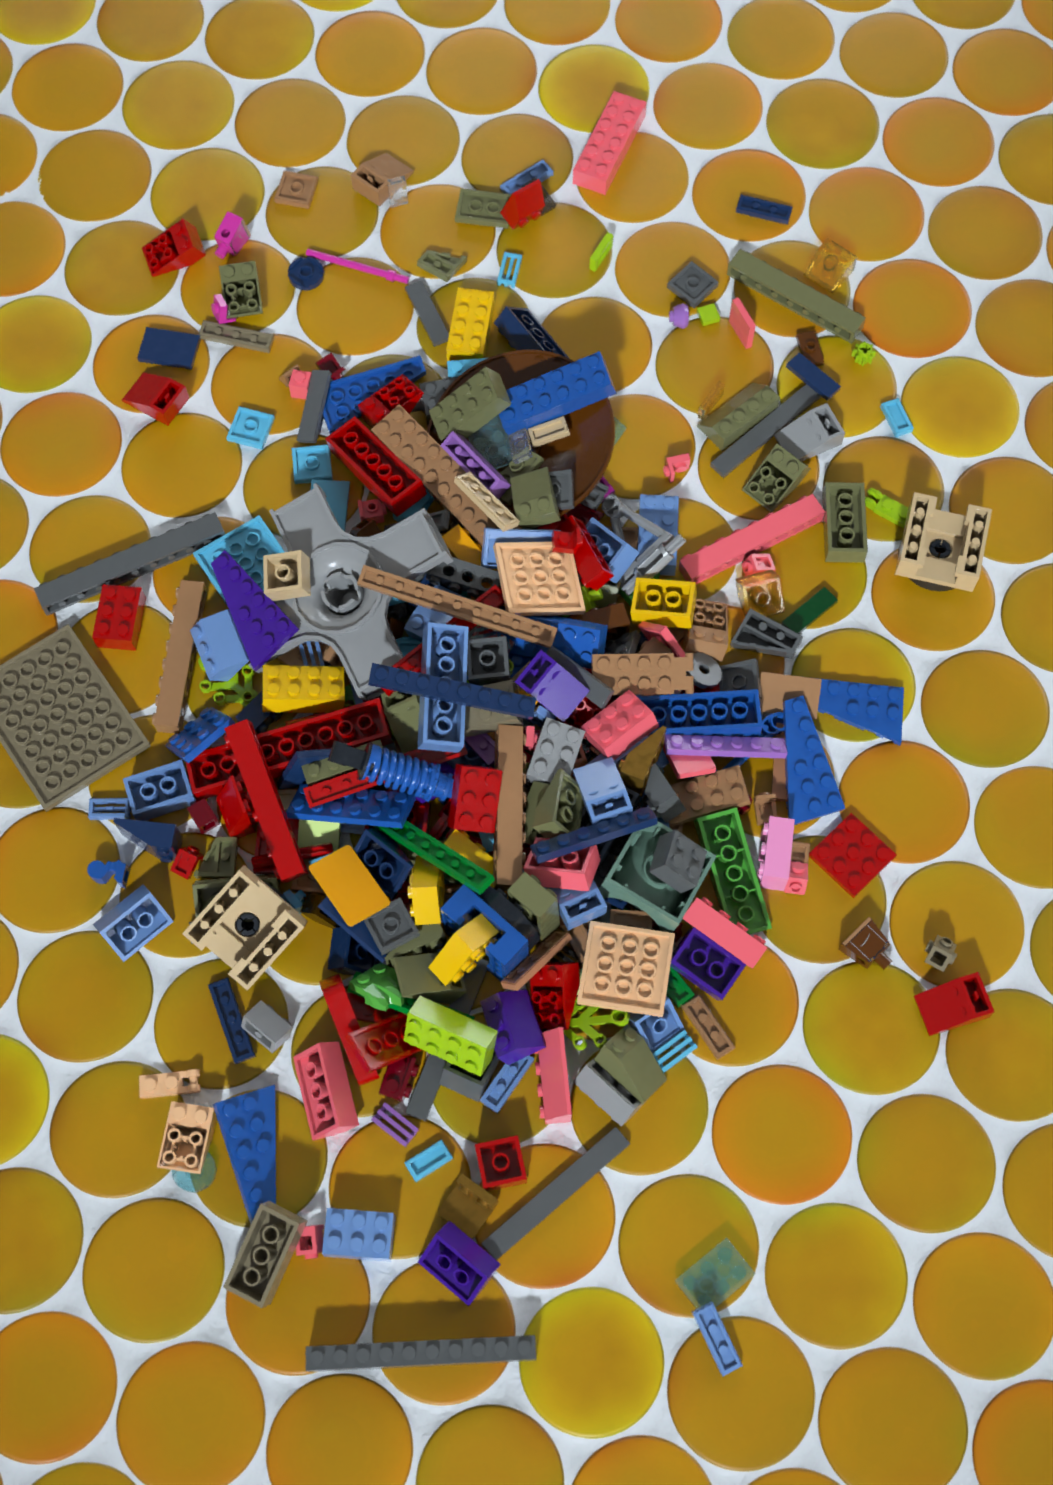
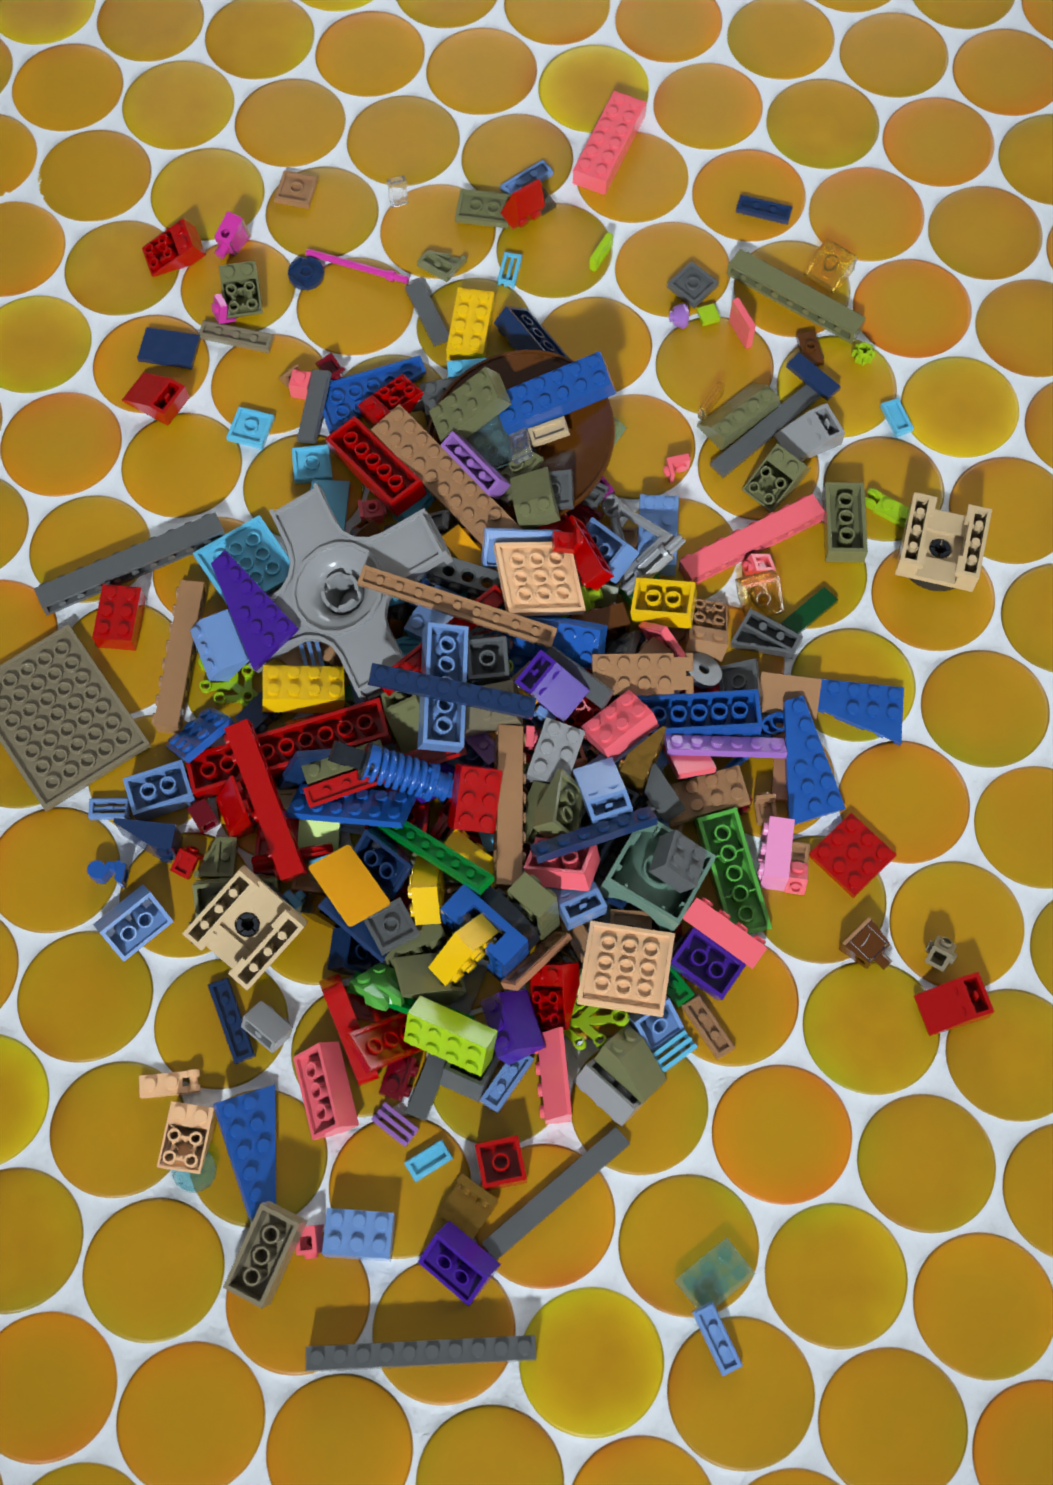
tan brick [263,550,311,601] -> none
medium nougat slope [351,153,414,206] -> none
tan tile [454,472,520,532] -> none

